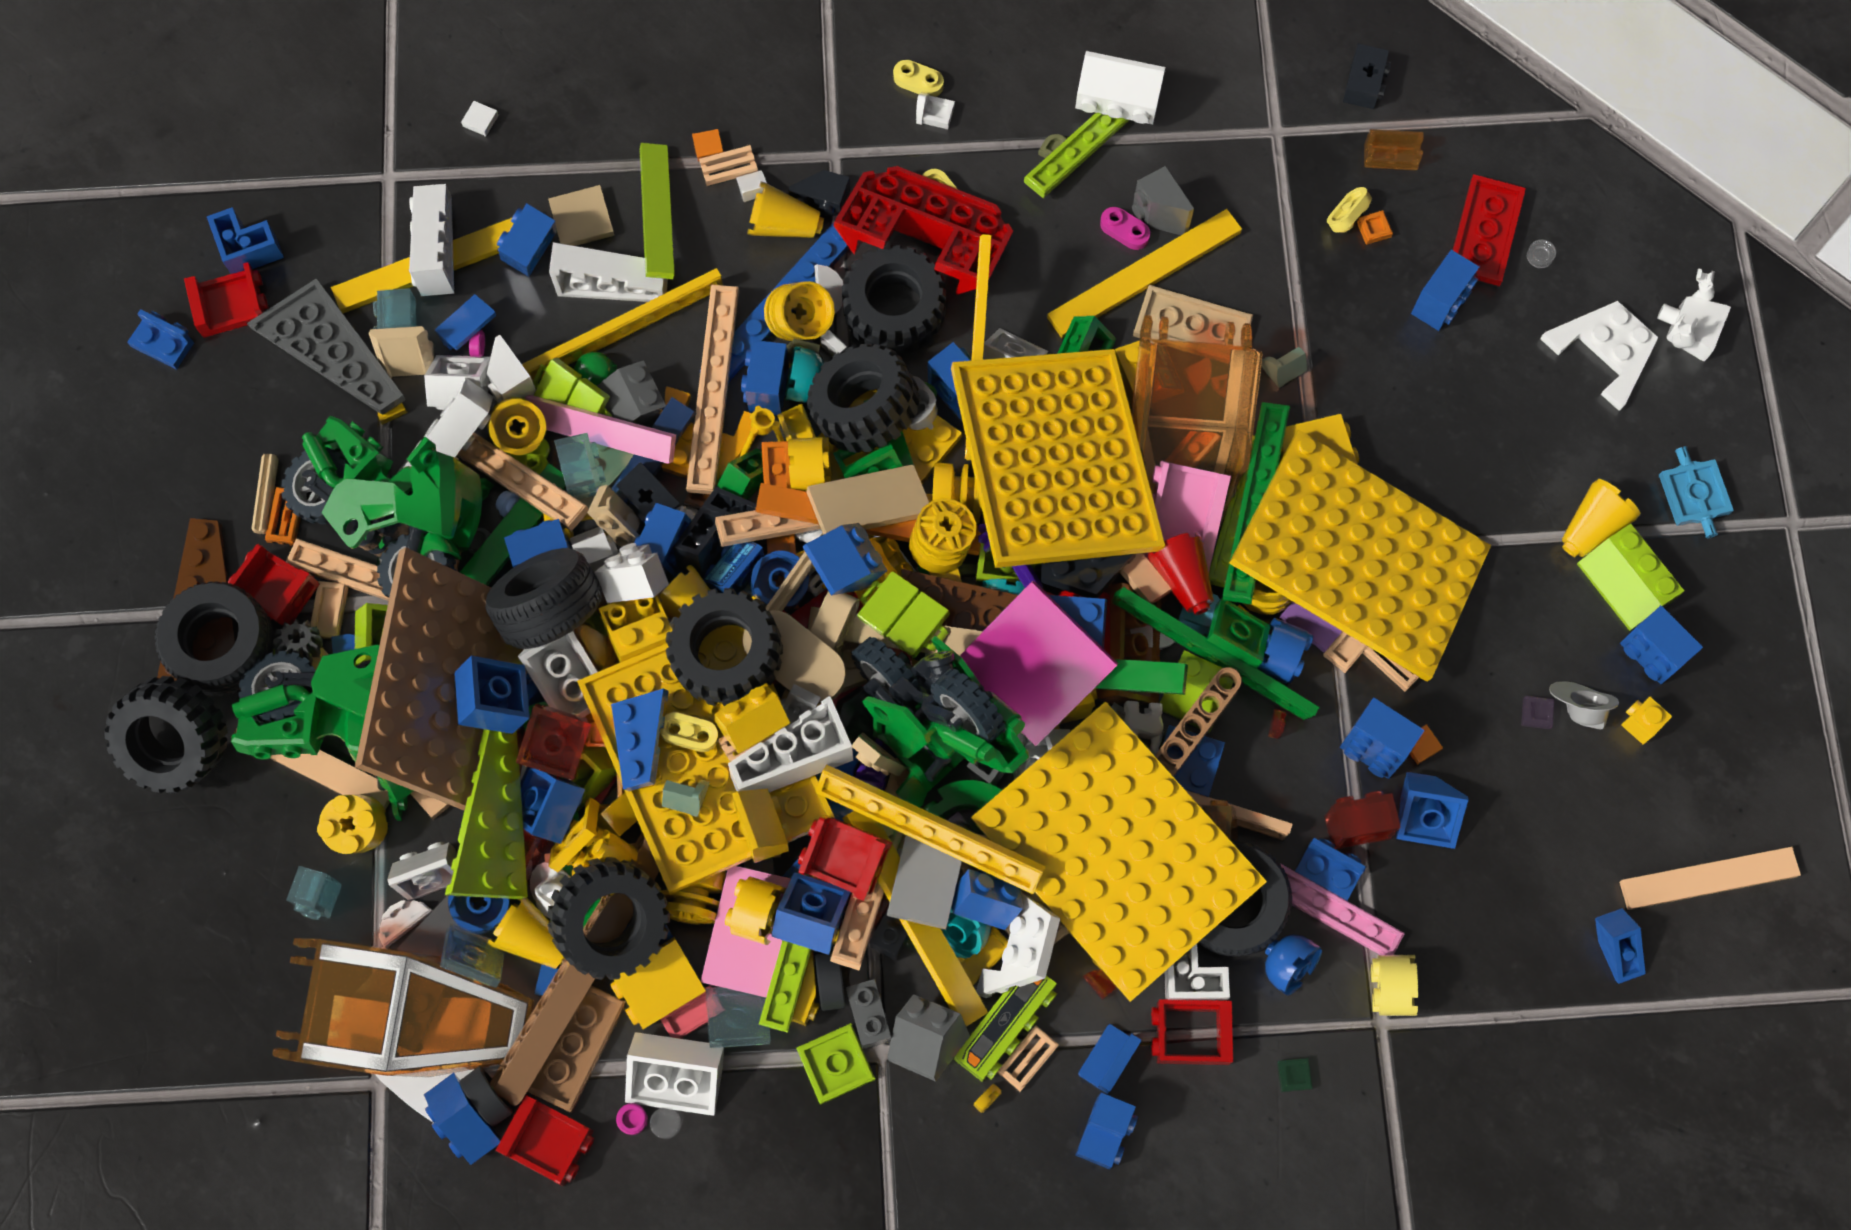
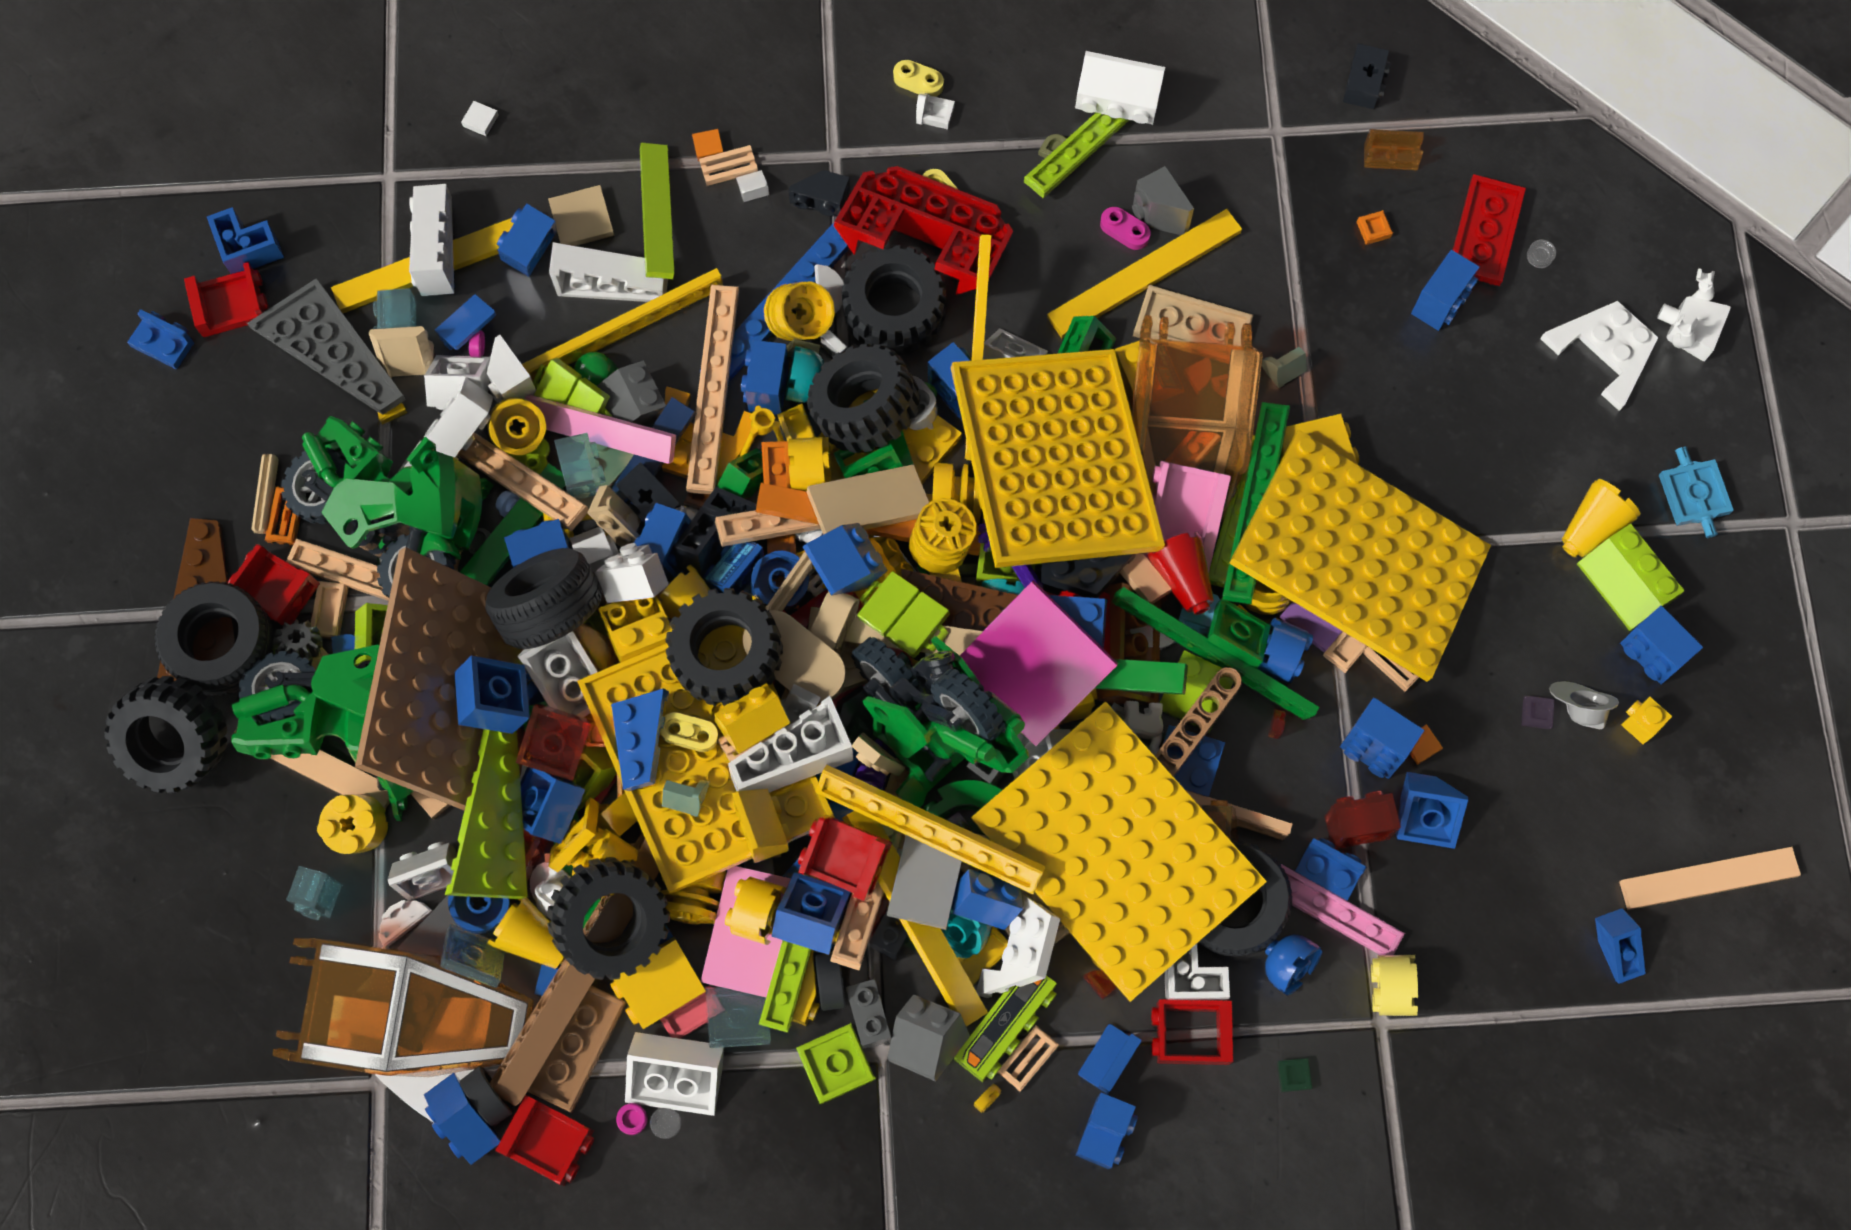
yellow cone [747,181,824,238] -> none
light yellow plate [1327,187,1372,233] -> none

